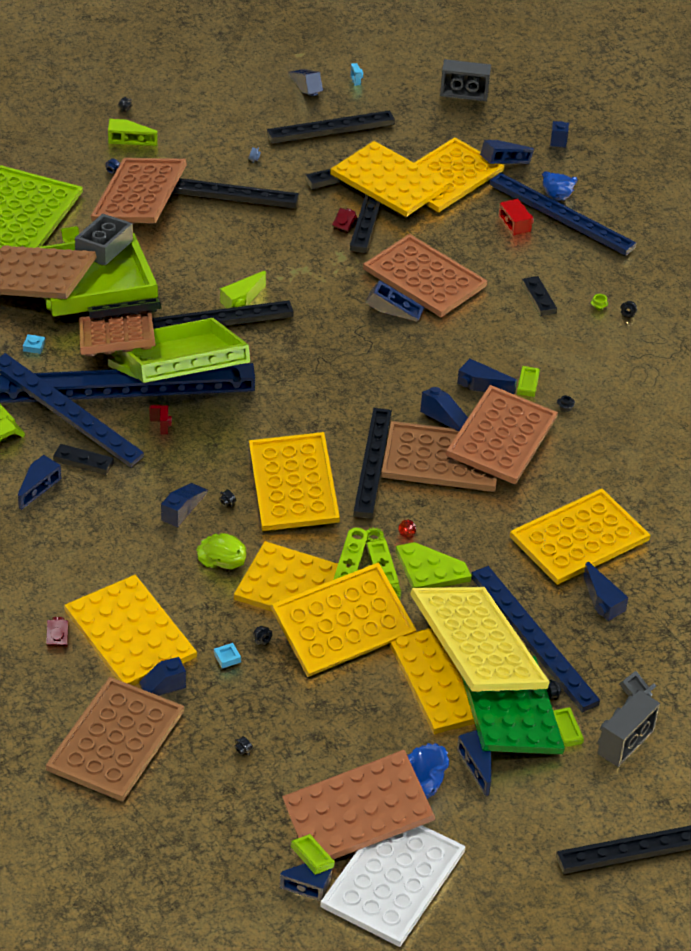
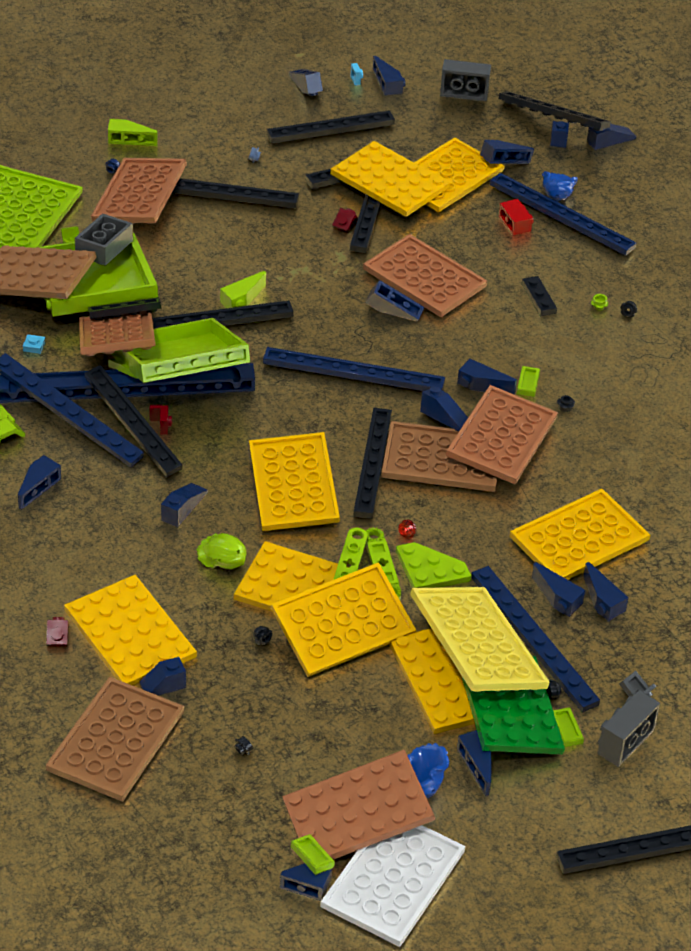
black plate [53,444,114,476] -> none
black plate [118,97,133,112] -> none
medium azure plate [214,643,241,668] -> none
black plate [219,489,237,507] -> none
none -> black plate [85,365,183,478]
none -> dark blue plate [263,347,445,391]
none -> dark blue slope [372,56,406,96]
none -> black plate [498,91,611,131]
none -> dark blue slope [532,562,585,617]
none -> dark blue slope [587,124,636,150]

